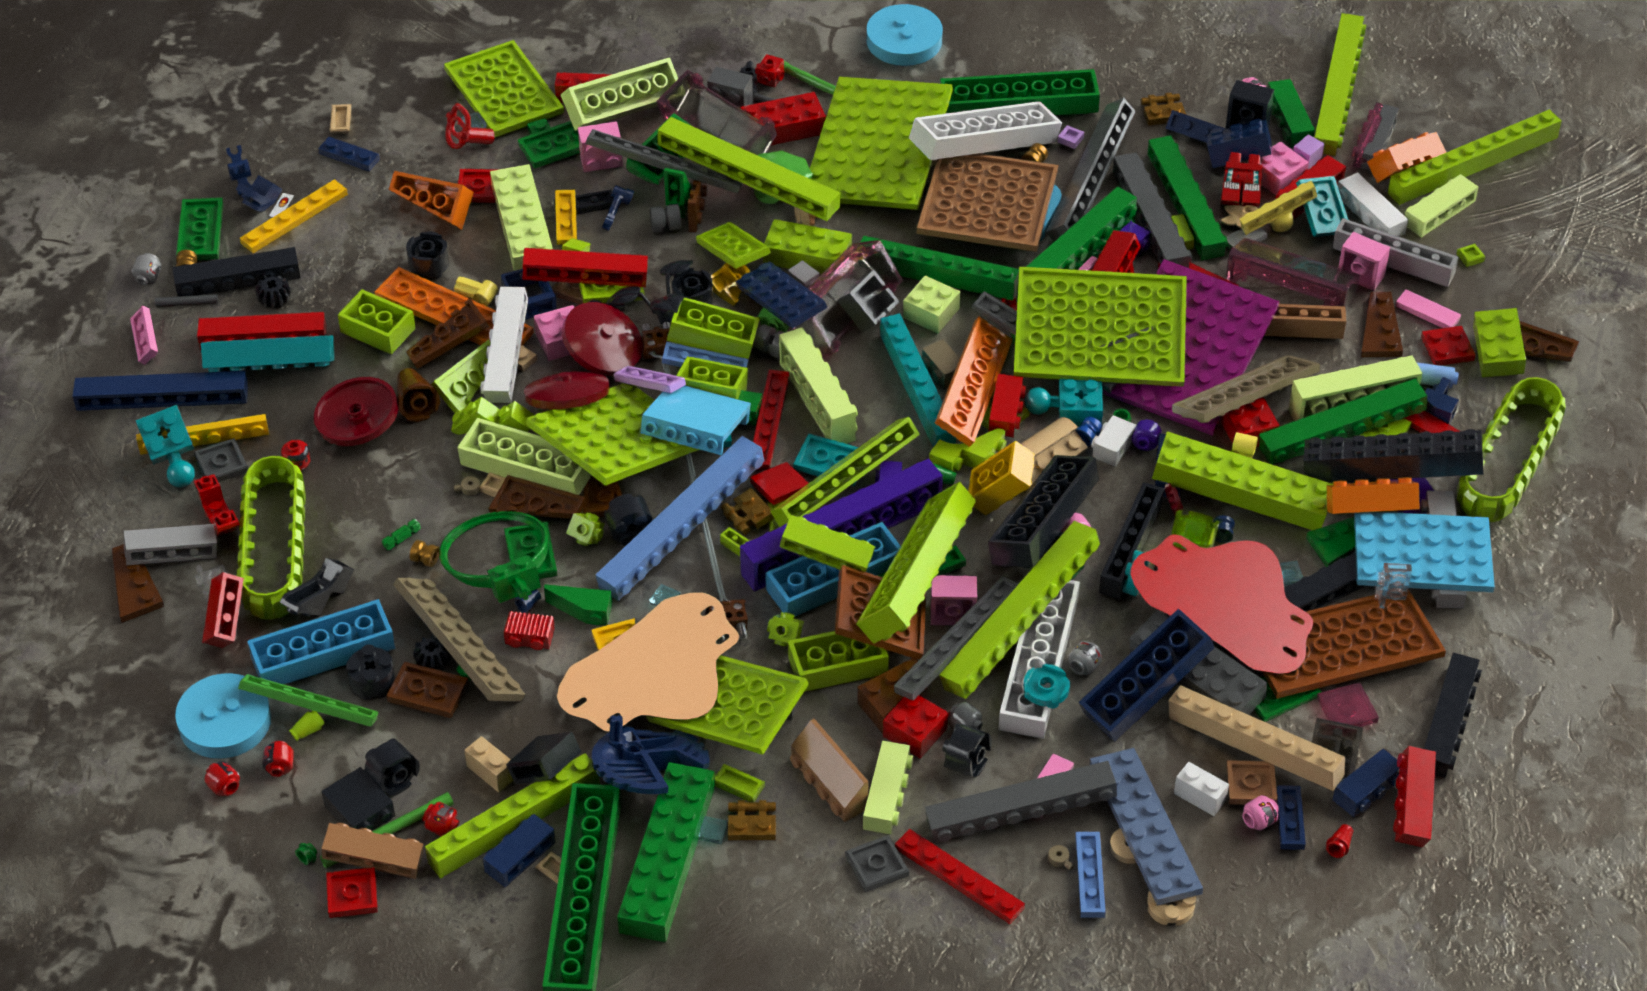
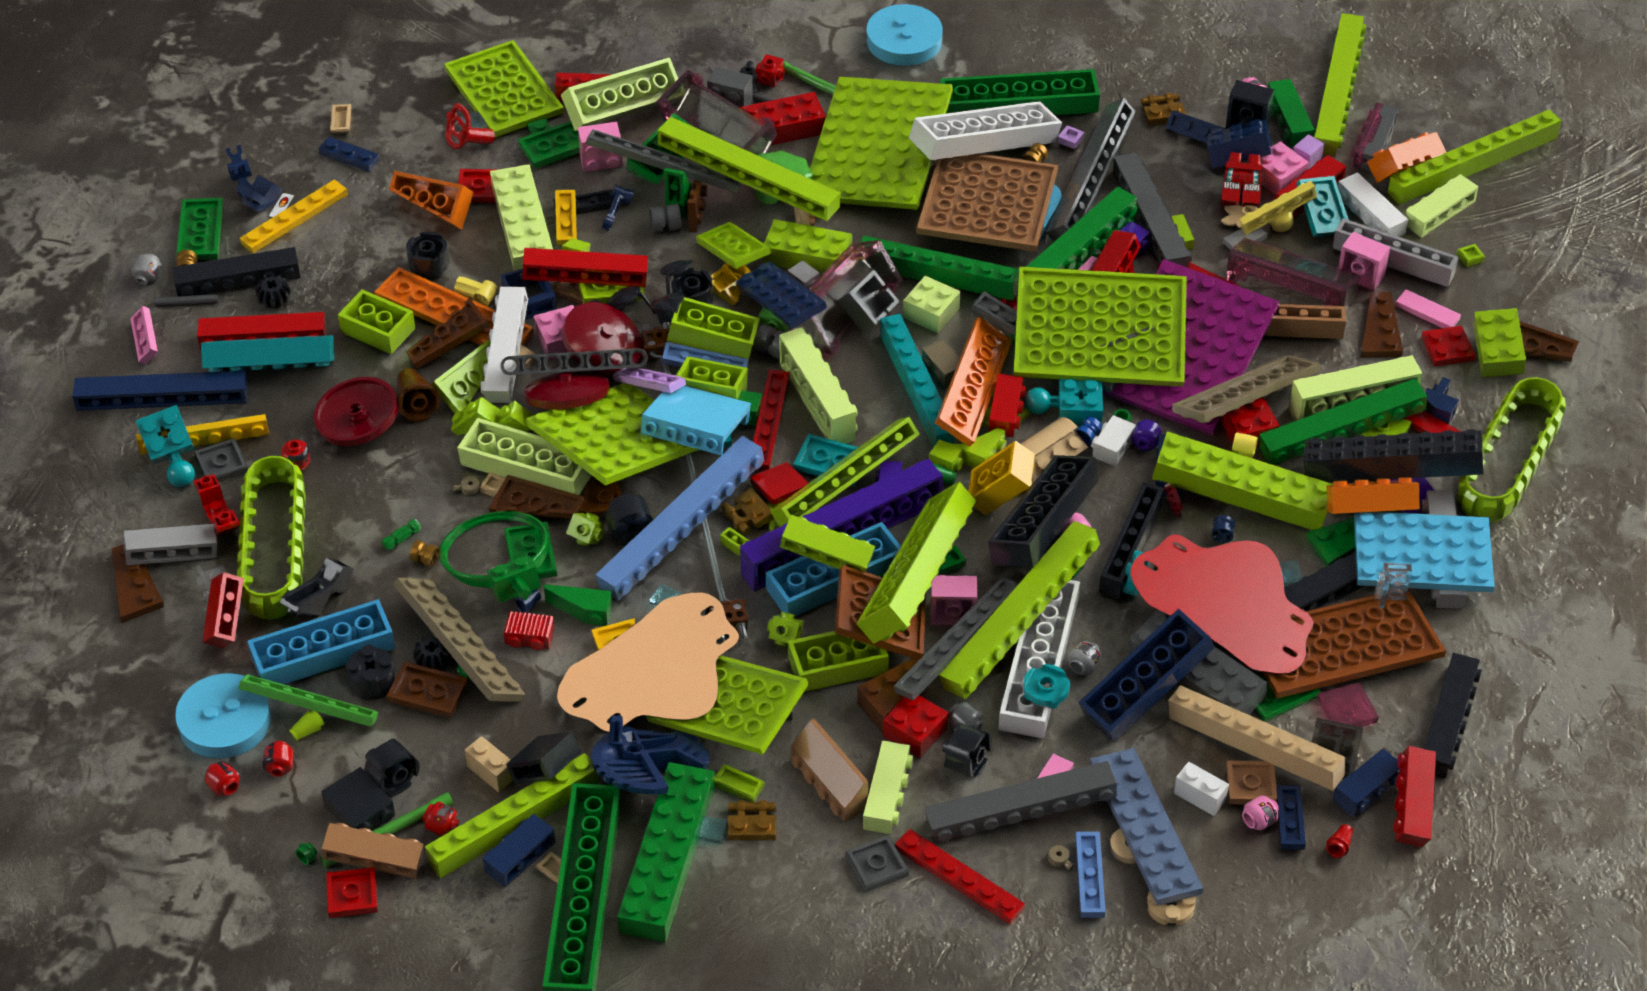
green brick [1147,135,1228,261] -> none
clear neon green brick [1170,510,1220,548] -> none
light blue brick [1416,362,1459,388] -> none
none -> dark grey beam [500,348,648,375]

